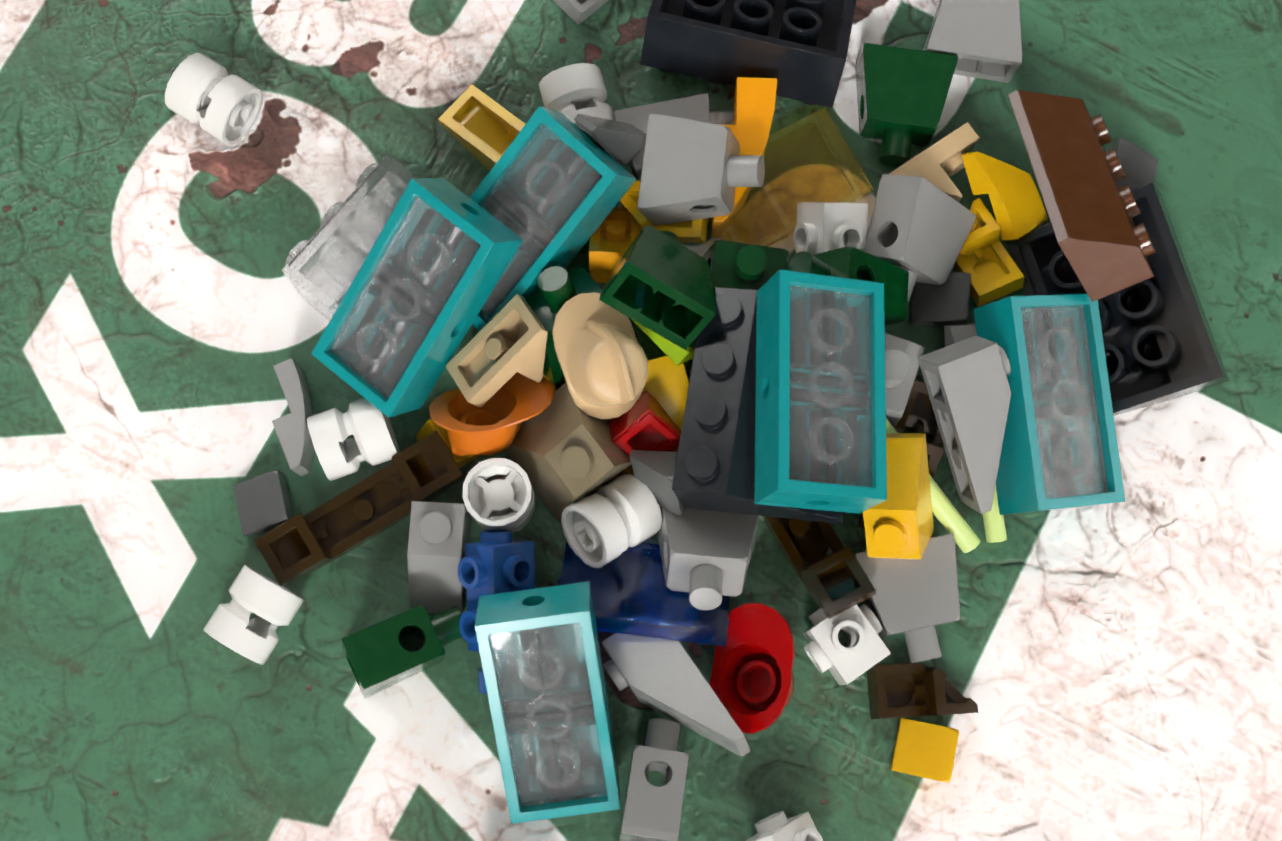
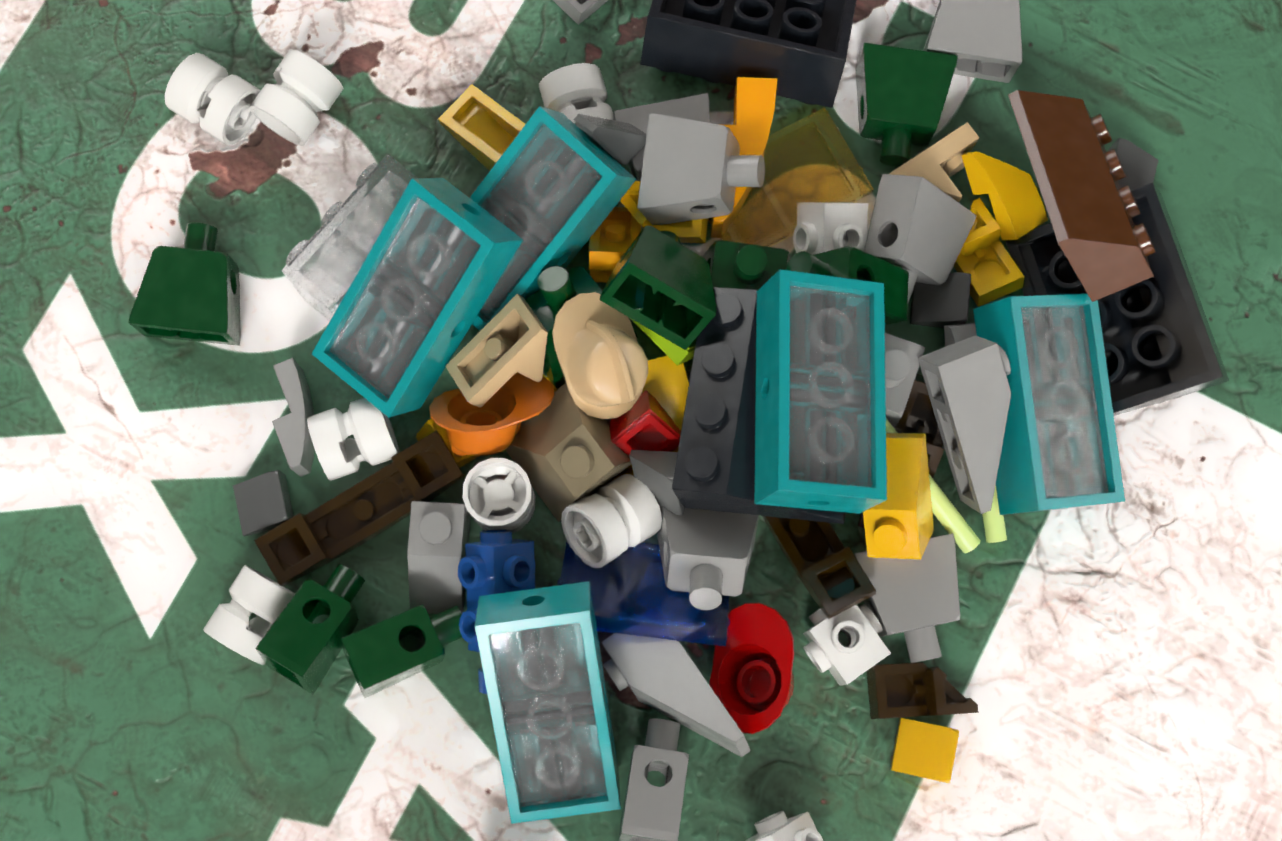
none -> dark green torso [129,222,241,346]
none -> white wheel [249,50,344,146]
none -> dark green torso [255,564,365,694]

